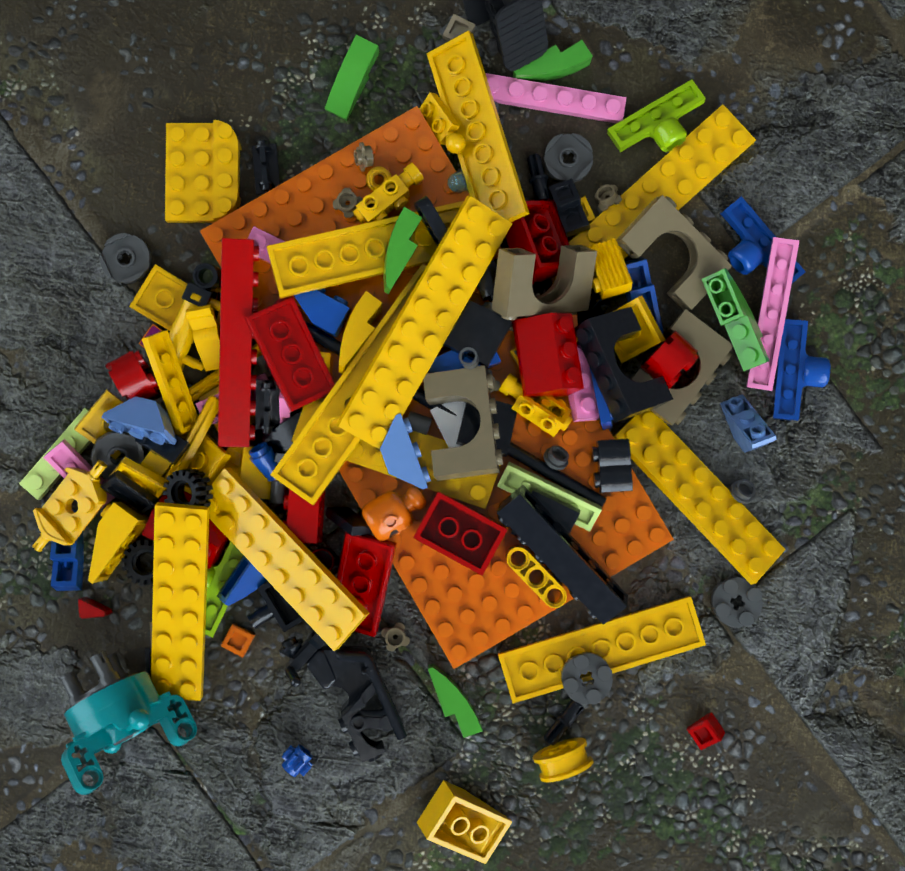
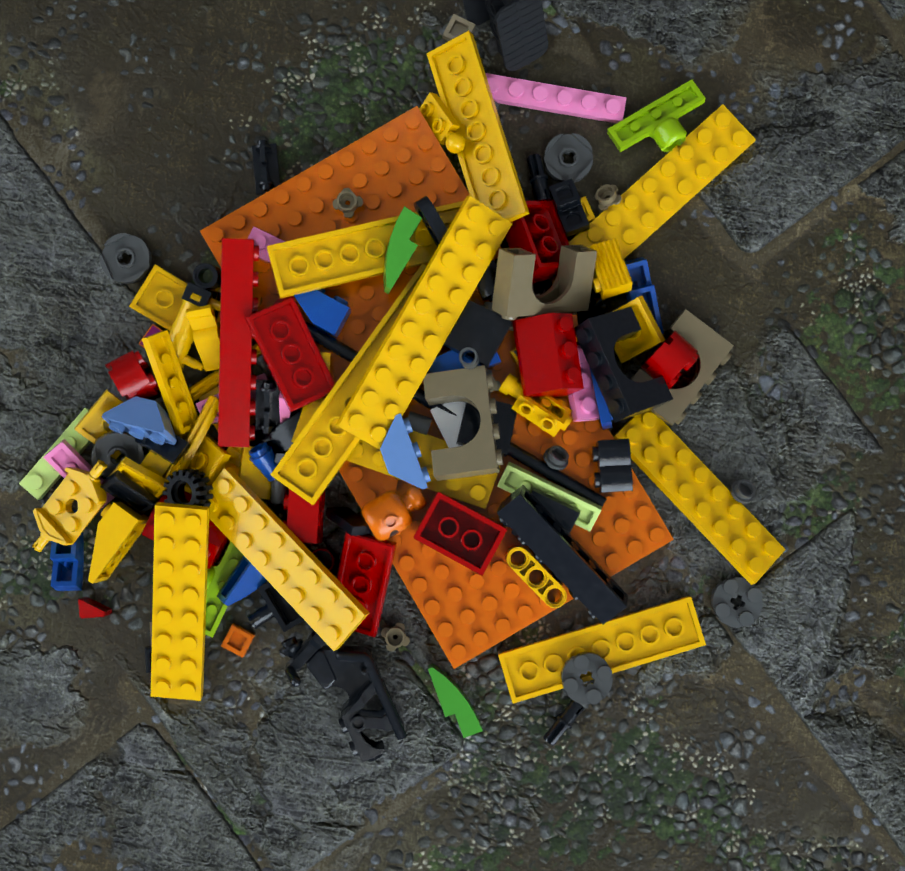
teal piece [59,651,197,795] -> none
black tyre [121,539,154,585] -> none
yellow plate [165,120,242,223] -> none
blue gear [281,744,313,777] -> none
bright green slope [325,35,380,121] -> none
yellow slope [339,291,383,374] -> none
yellow brick [352,162,424,224] -> none
dark tan plate [354,142,374,172] -> none
yellow plate [366,166,392,191] -> none
yellow slope [417,780,512,864] -> none
clear light blue hinge [448,170,468,193] -> none
bright green slope [513,40,593,82] -> none
yellow wheel [533,737,594,782] -> none
dark tan arch [616,195,732,310] -> none
red slope [687,712,725,750] -> none
bright green slope [702,268,770,371] -> none
medium blue slope [720,394,777,453] -> none
blue plate [721,196,806,283] -> none
bright pink plate [746,237,799,391] -> none
blue plate [773,319,831,421] -> none

